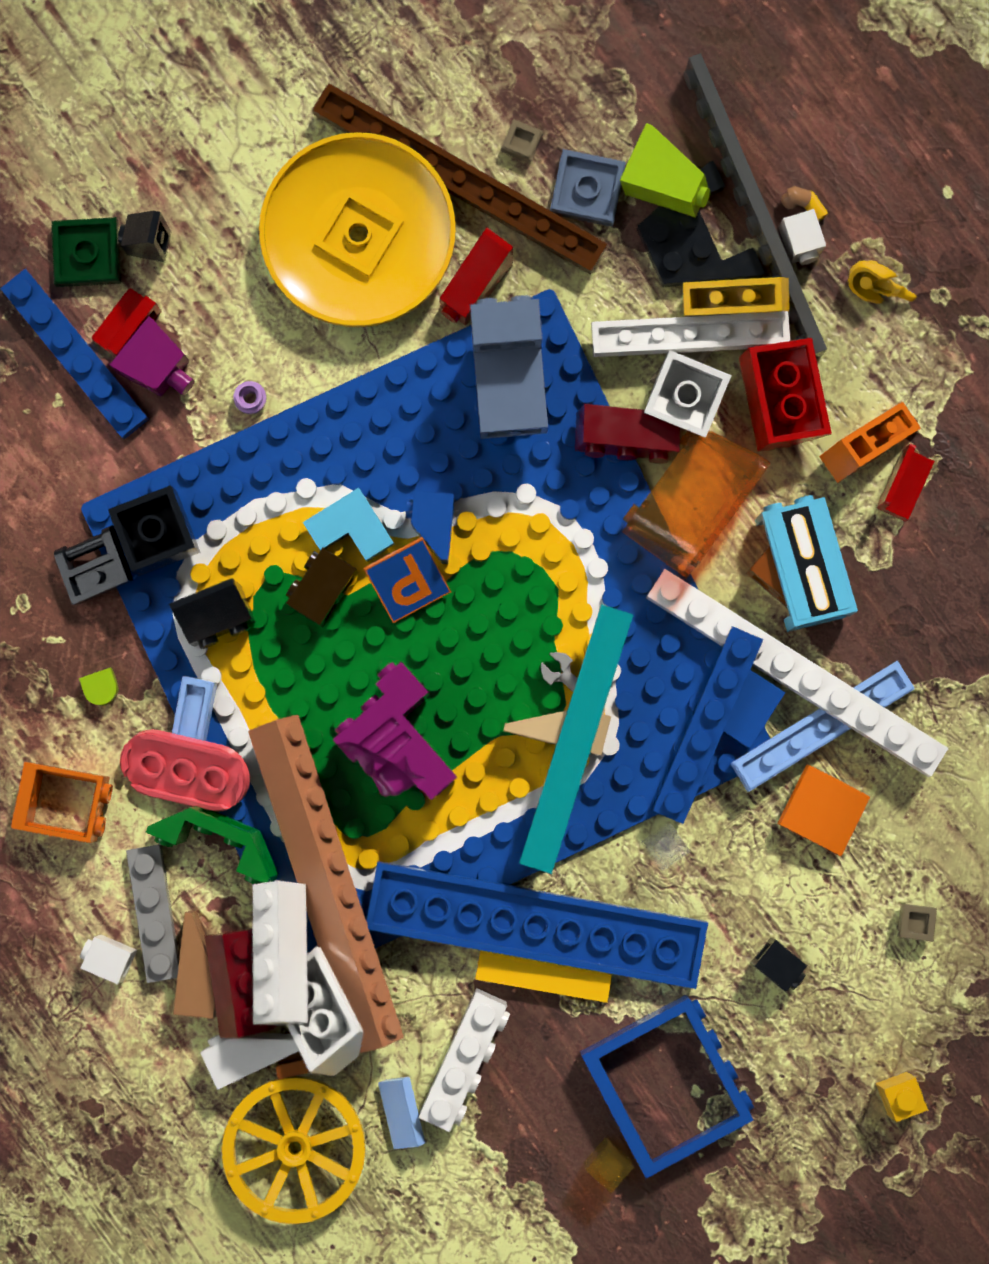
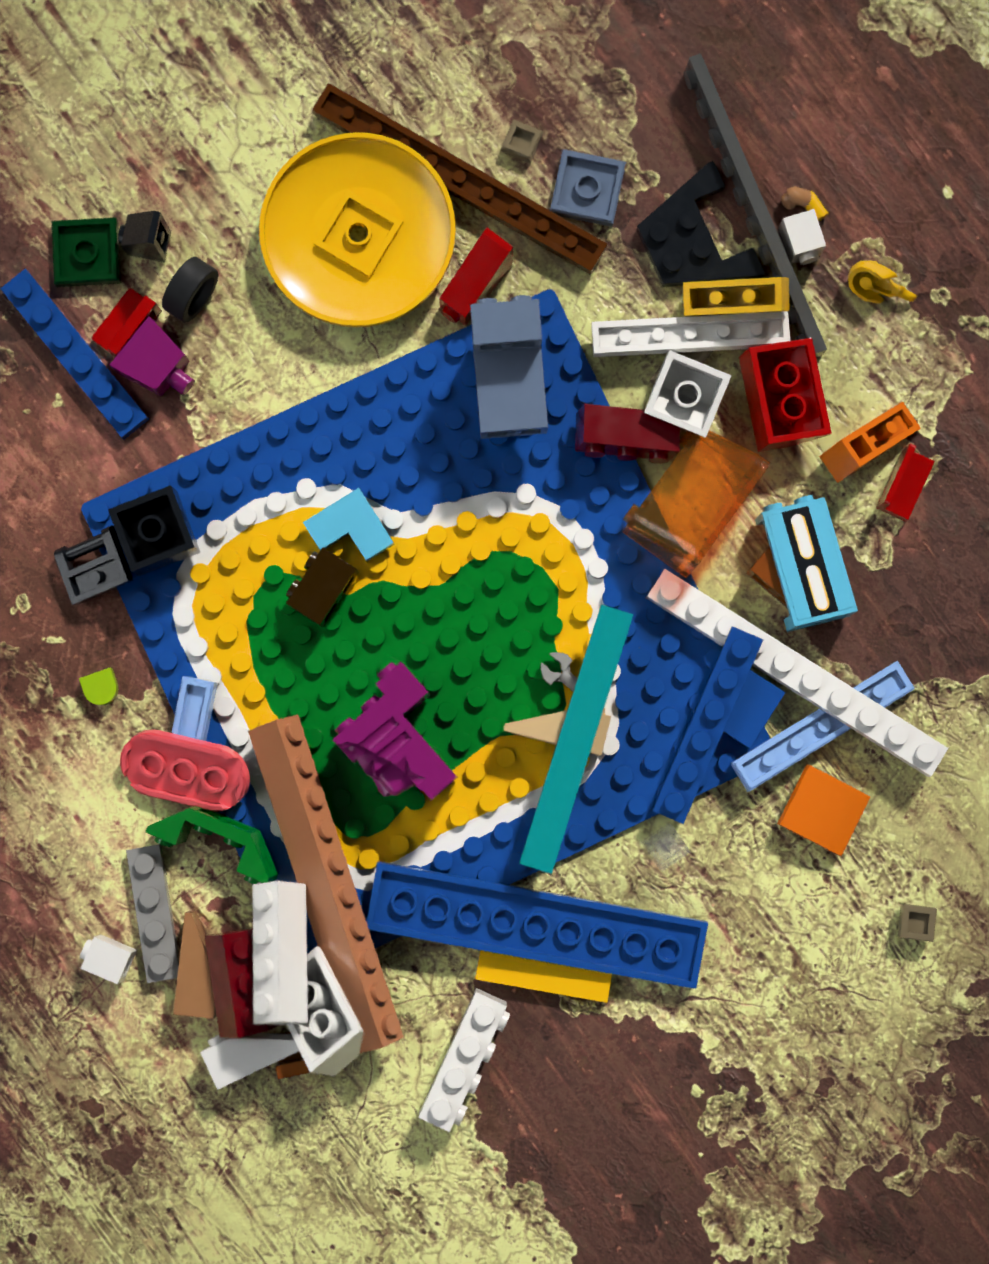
orange window [11,762,113,843] -> none
black slope [169,578,256,649] -> none
yellow wheel [222,1076,366,1224] -> none
lavender plate [233,381,267,414] -> none
blue piece [363,537,451,623] -> none
light blue tile [378,1076,426,1149] -> none
blue slope [406,490,455,564] -> none
blue window [580,995,754,1178] -> none
clear yellow brick [584,1137,634,1193] -> none
lime slope [620,123,710,217] -> none
black brick [750,937,807,992] -> none
yellow brick [876,1072,928,1122] -> none
none -> black tyre [162,257,219,323]

